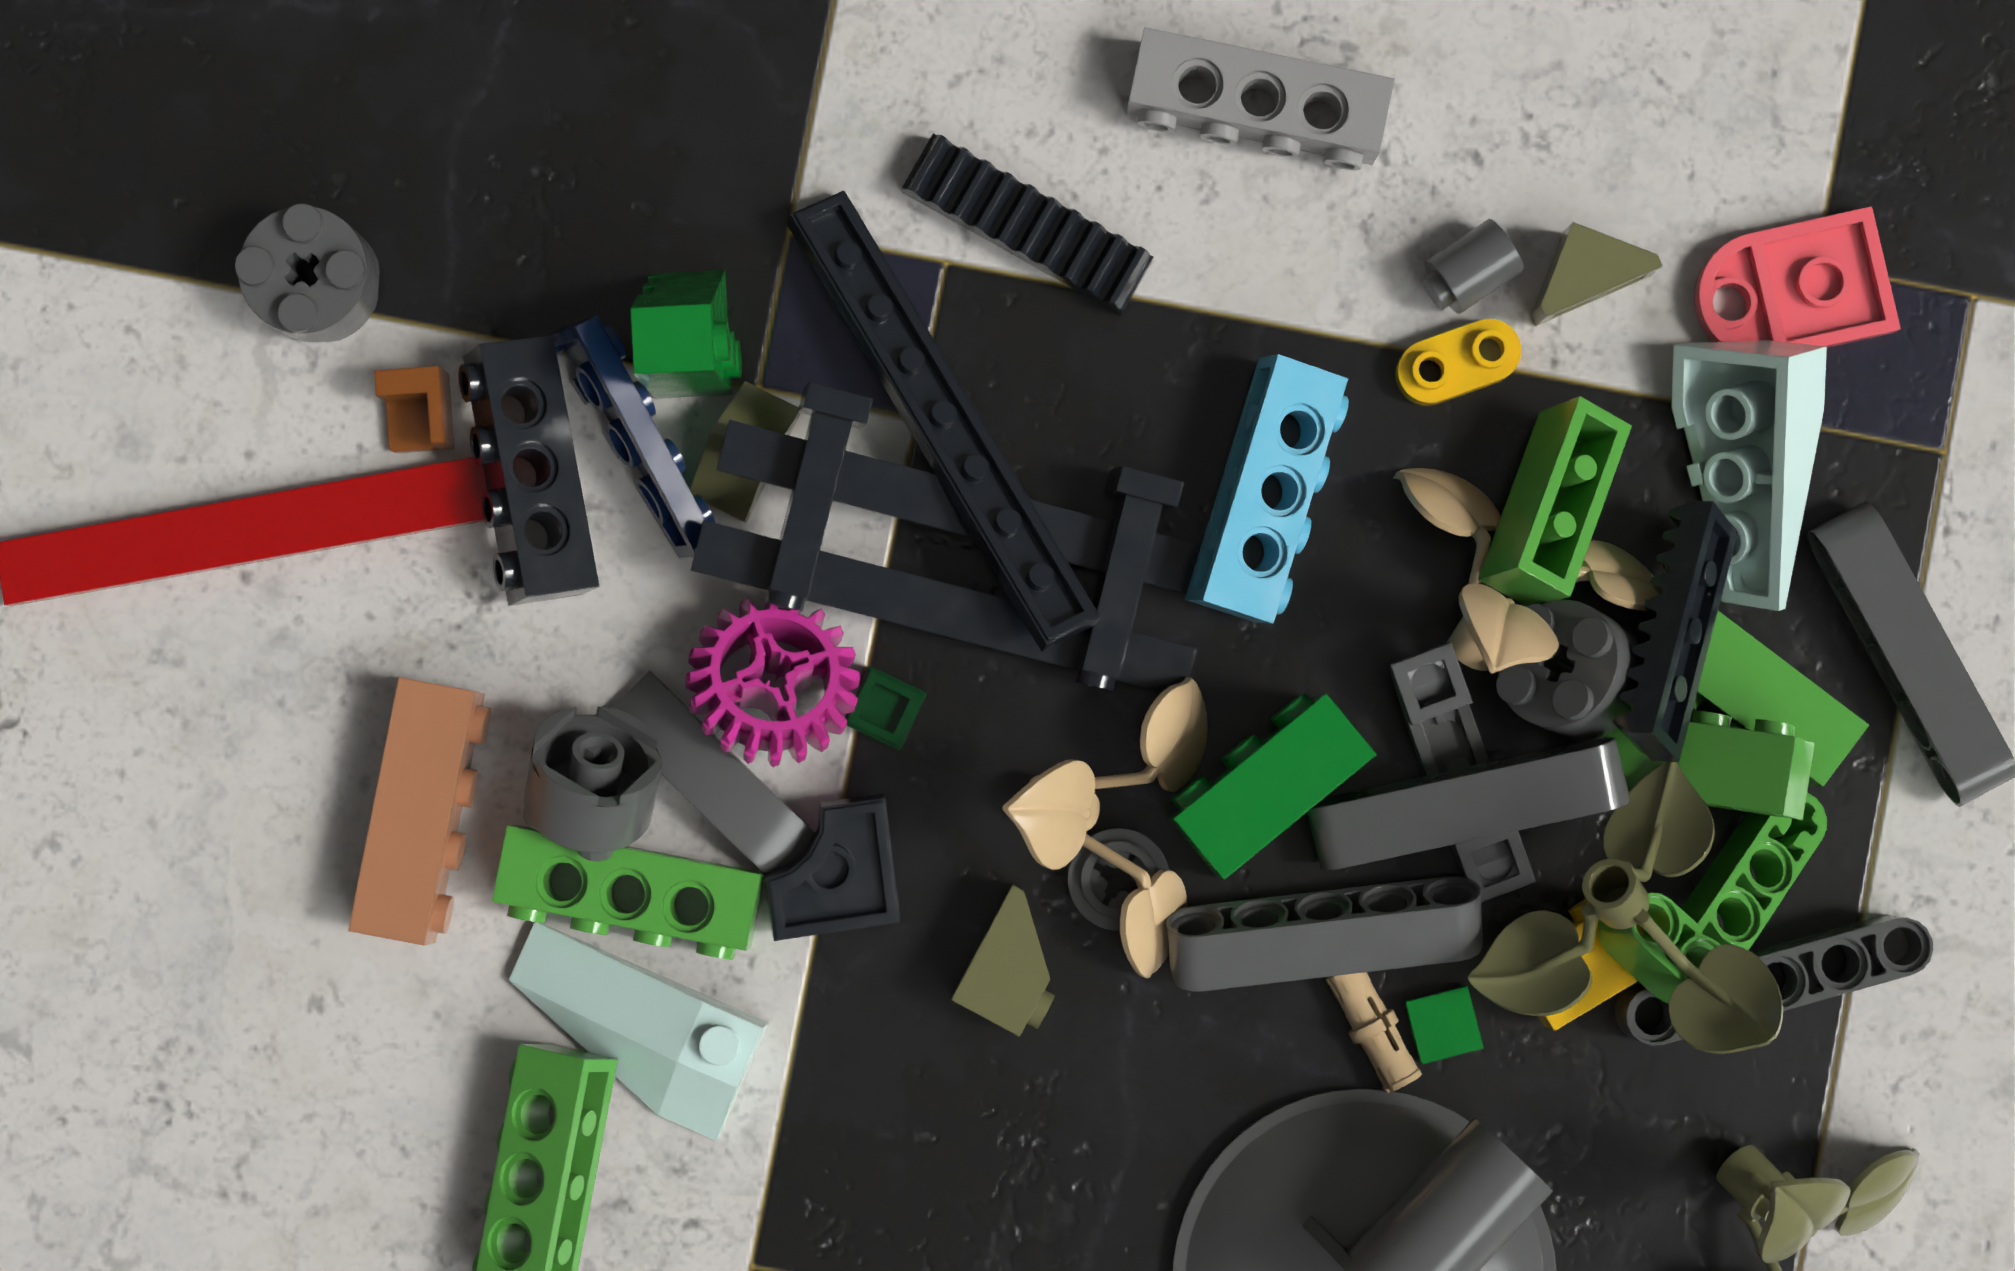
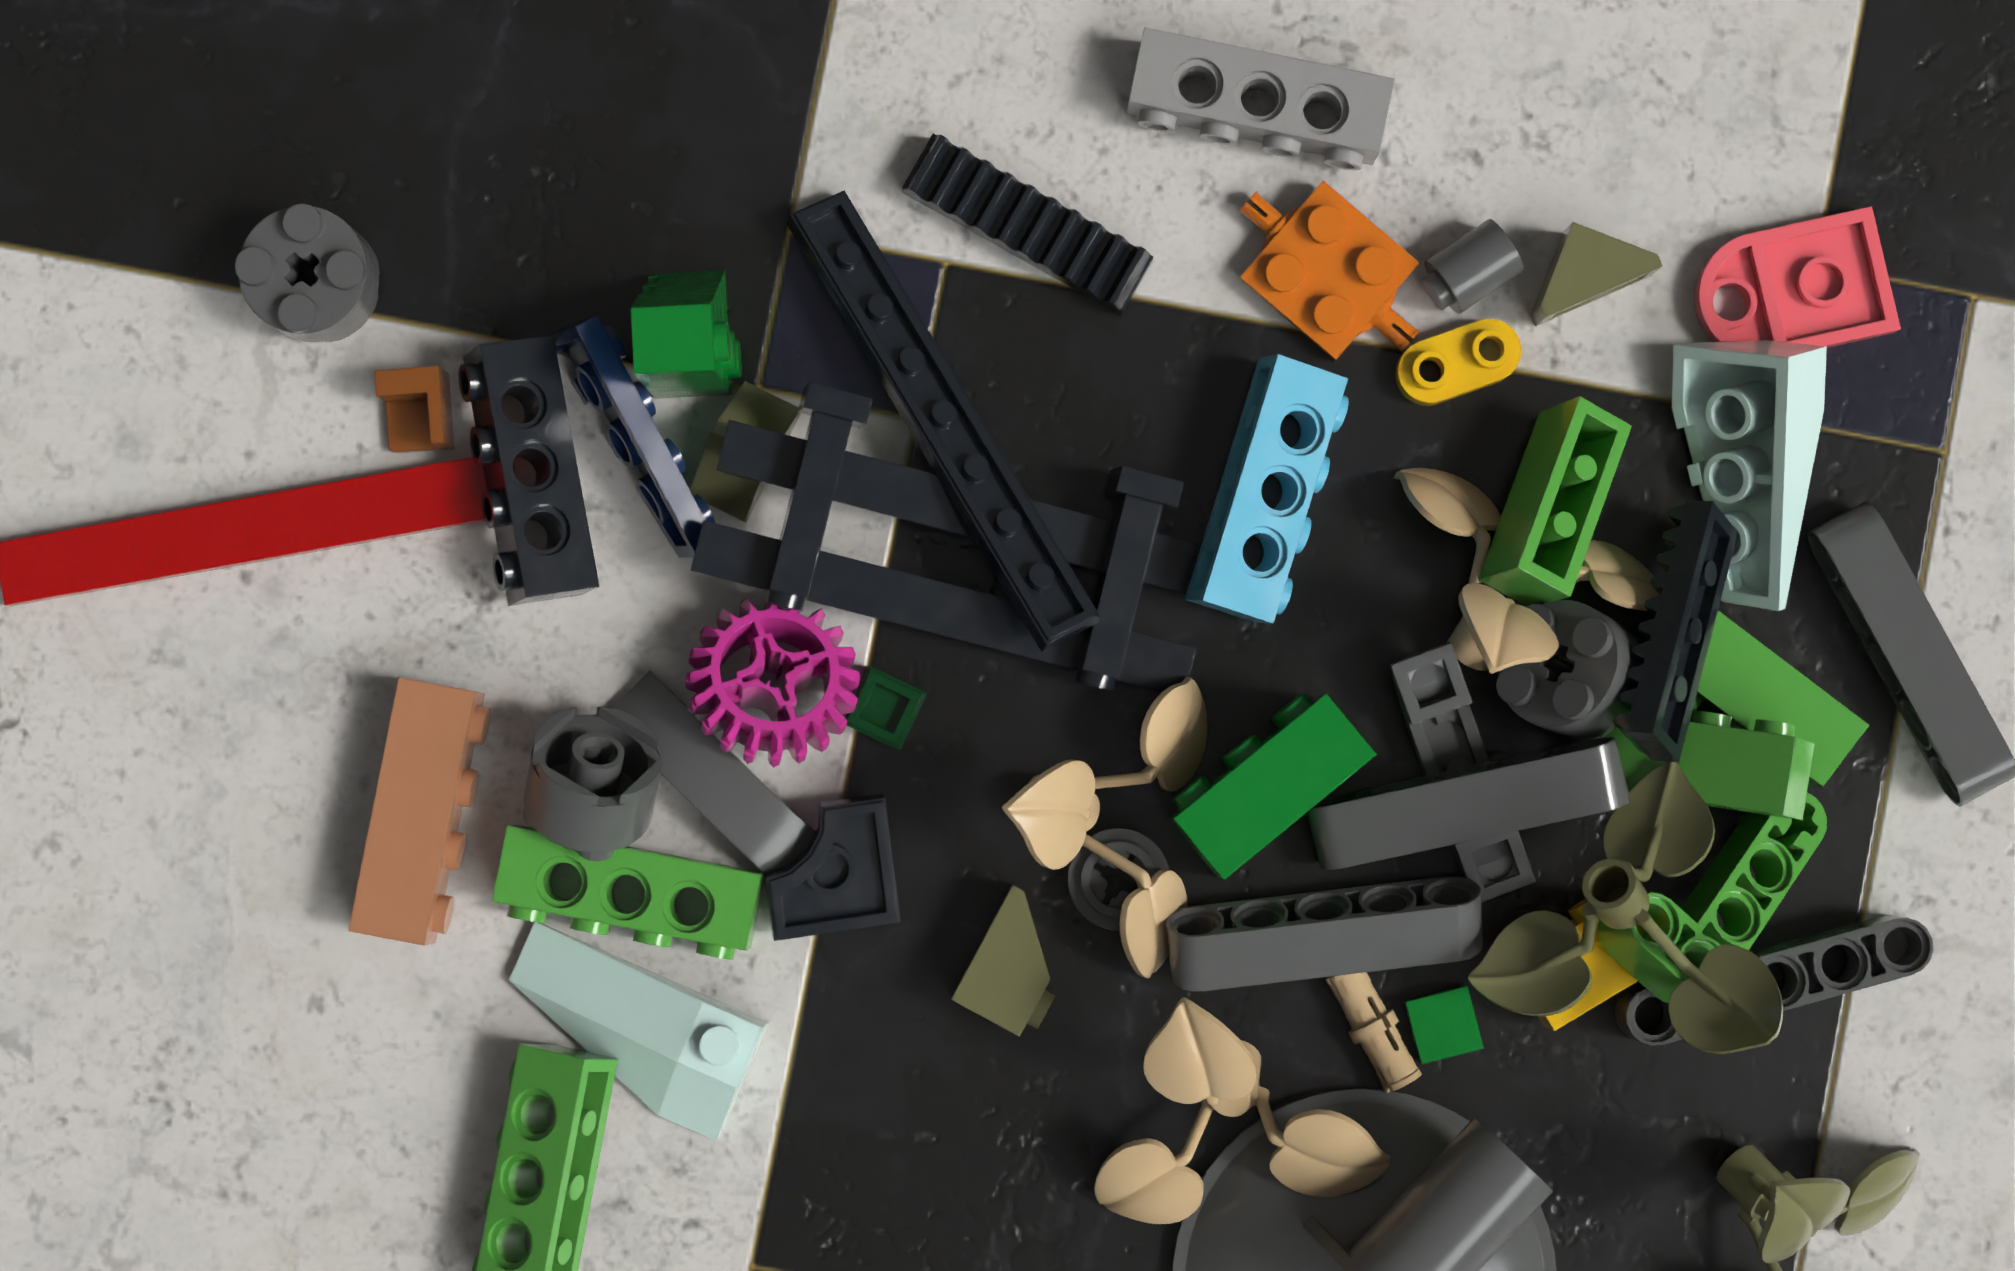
none -> tan plant [1095,997,1391,1224]
none -> orange plate [1239,180,1419,361]

